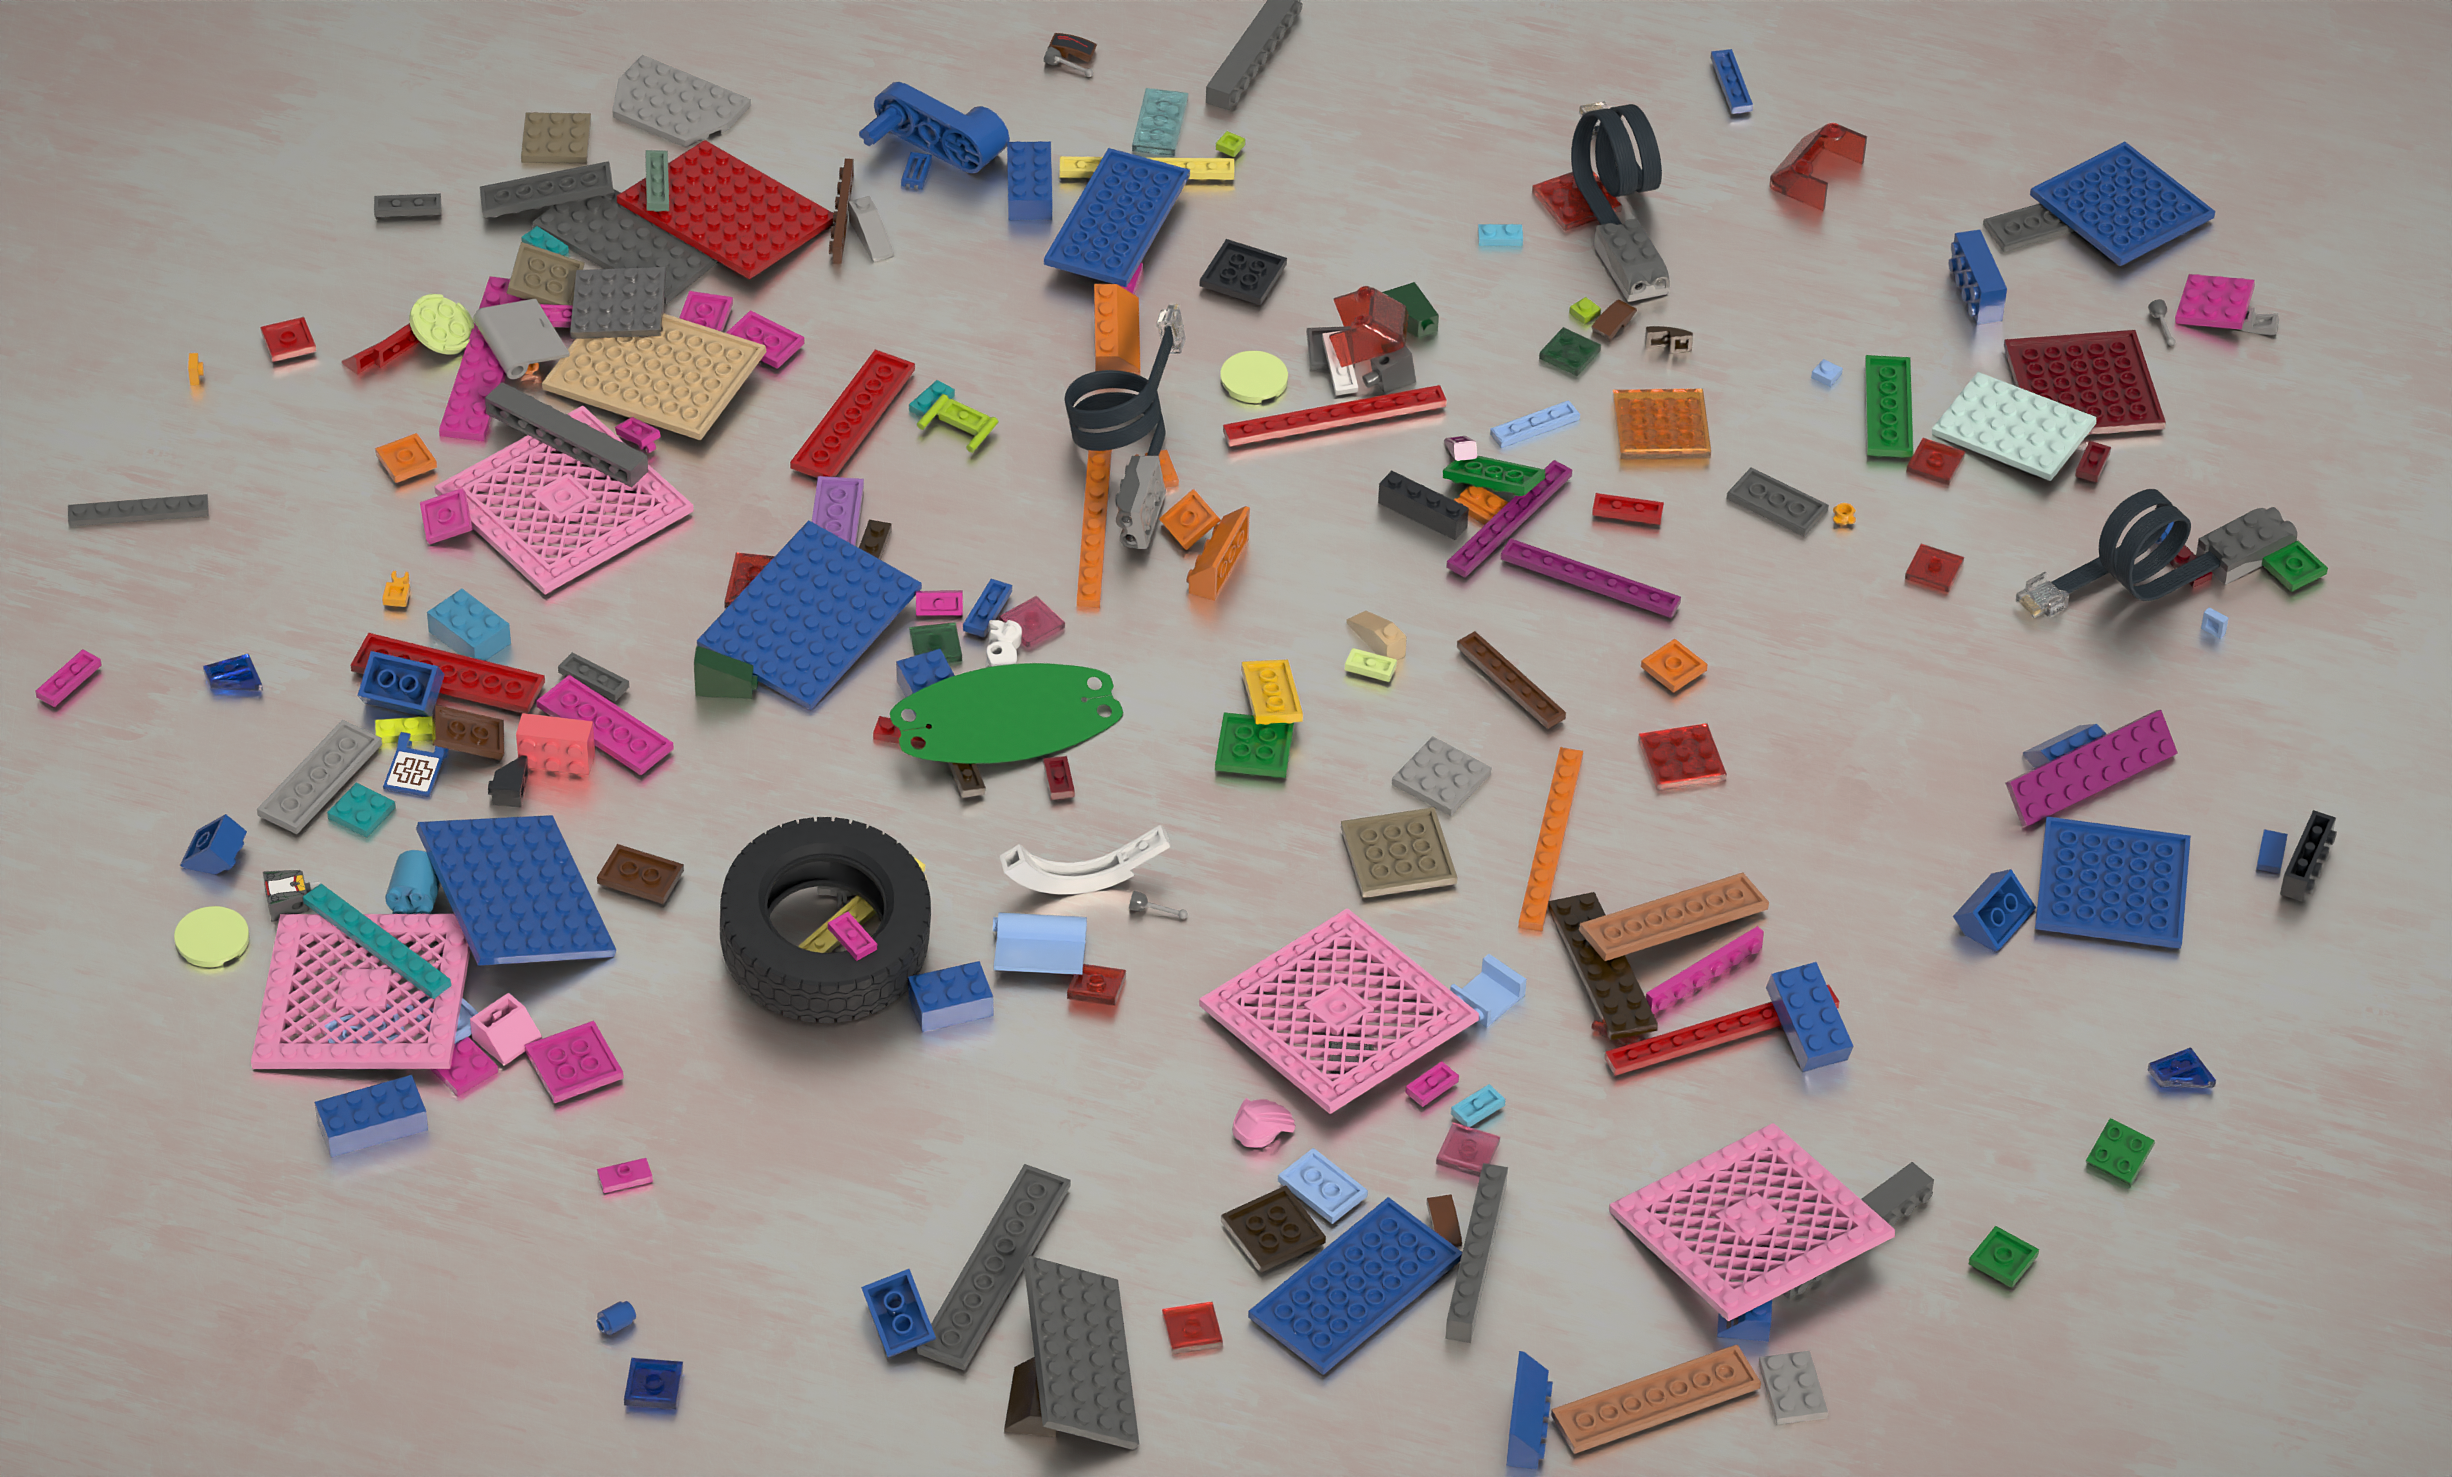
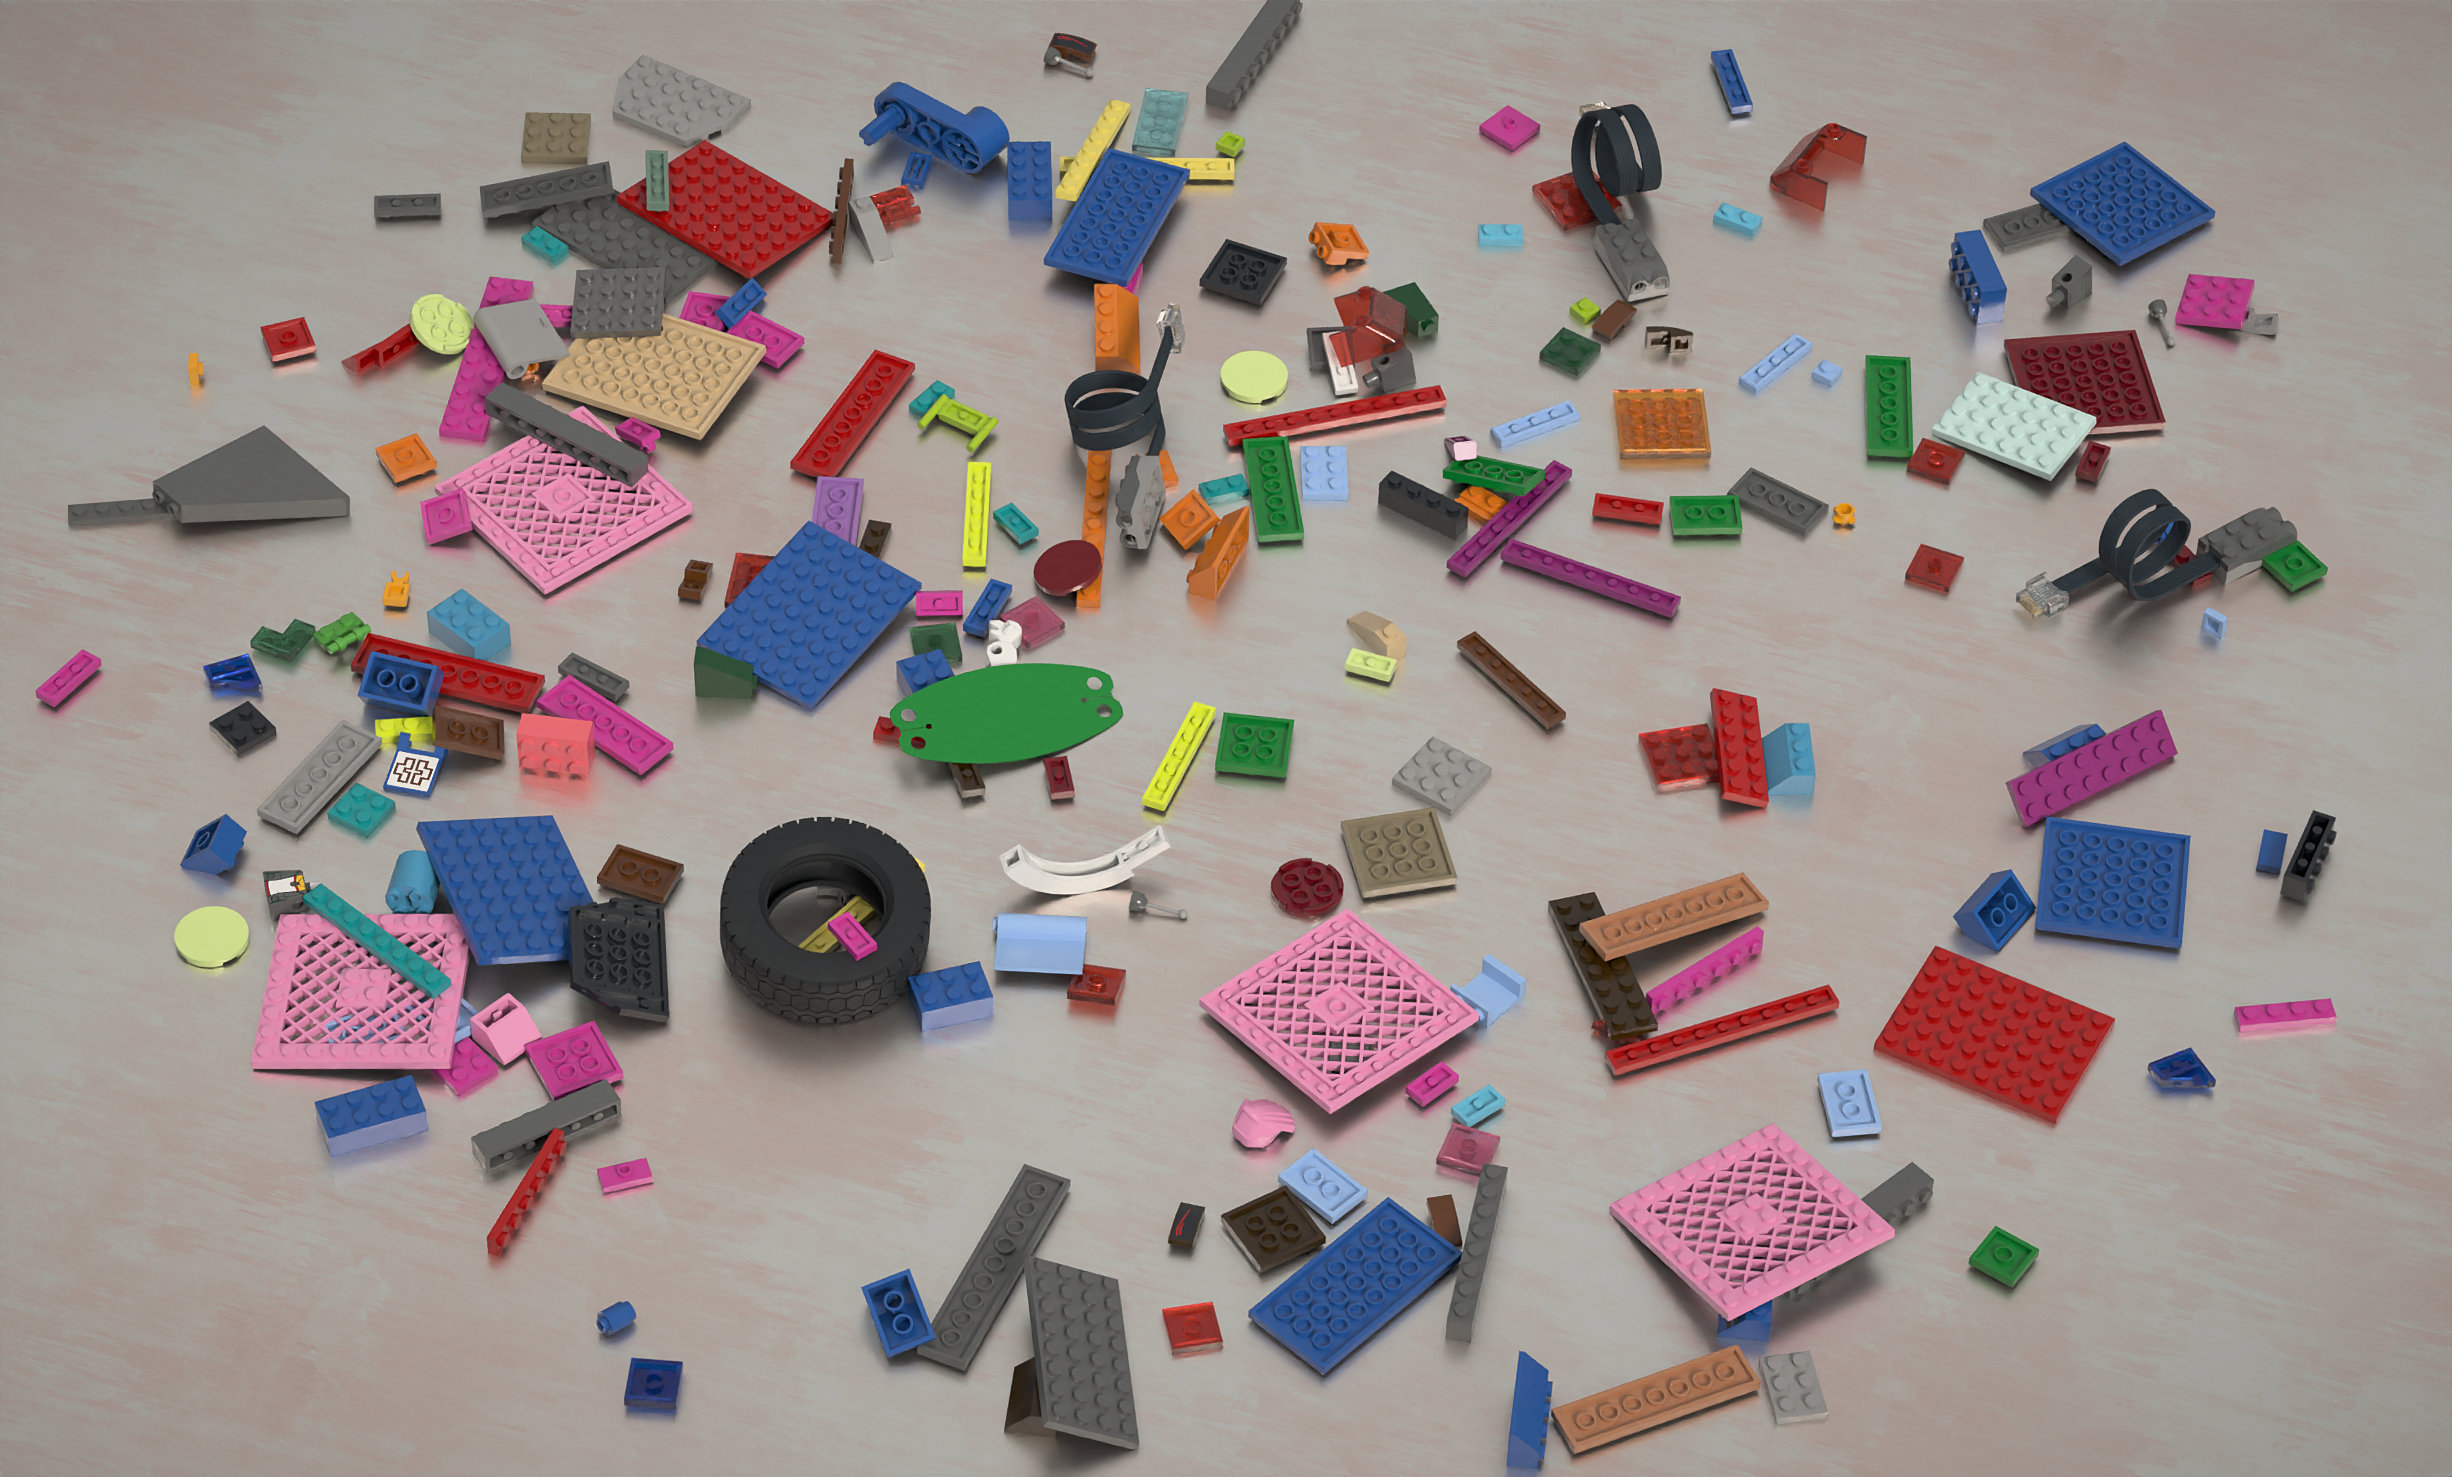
black slope [488,756,529,807] -> none
dark tan plate [506,242,585,305] -> none
yellow plate [1241,659,1303,725] -> none
orange plate [1518,747,1583,931] -> none
orange plate [1641,639,1708,693] -> none
blue brick [1766,962,1854,1072] -> none
green plate [2086,1118,2155,1186] -> none
none -> dark grey slope [152,425,350,523]
none -> black plate [209,701,277,756]
none -> clear green plate [250,619,316,663]
none -> bright green plate [312,612,372,654]
none -> dark grey brick [471,1079,622,1174]
none -> red plate [487,1128,567,1256]
none -> black plate [568,897,669,1023]
none -> reddish brown slope [678,559,713,601]
none -> blue plate [715,277,767,329]
none -> clear red plate [870,185,921,226]
none -> neon yellow plate [963,462,991,567]
none -> teal plate [993,502,1039,544]
none -> dark red tile [1034,540,1103,596]
none -> light yellow plate [1055,100,1131,202]
none -> neon yellow plate [1142,701,1216,811]
none -> slope [1168,1202,1206,1248]
none -> teal plate [1199,474,1250,505]
none -> green plate [1242,436,1304,542]
none -> dark red tile [1271,858,1344,918]
none -> light blue plate [1300,446,1348,501]
none -> orange plate [1309,222,1370,265]
none -> dark pink plate [1479,105,1541,151]
none -> green plate [1669,495,1743,535]
none -> red plate [1710,688,1769,808]
none -> medium azure plate [1713,202,1763,236]
none -> light blue tile [1738,333,1813,394]
none -> dark azure slope [1762,723,1816,795]
none -> light blue plate [1817,1069,1882,1137]
none -> red plate [1874,945,2116,1124]
none -> dark grey torso [2046,255,2092,309]
none -> dark pink plate [2234,998,2337,1032]

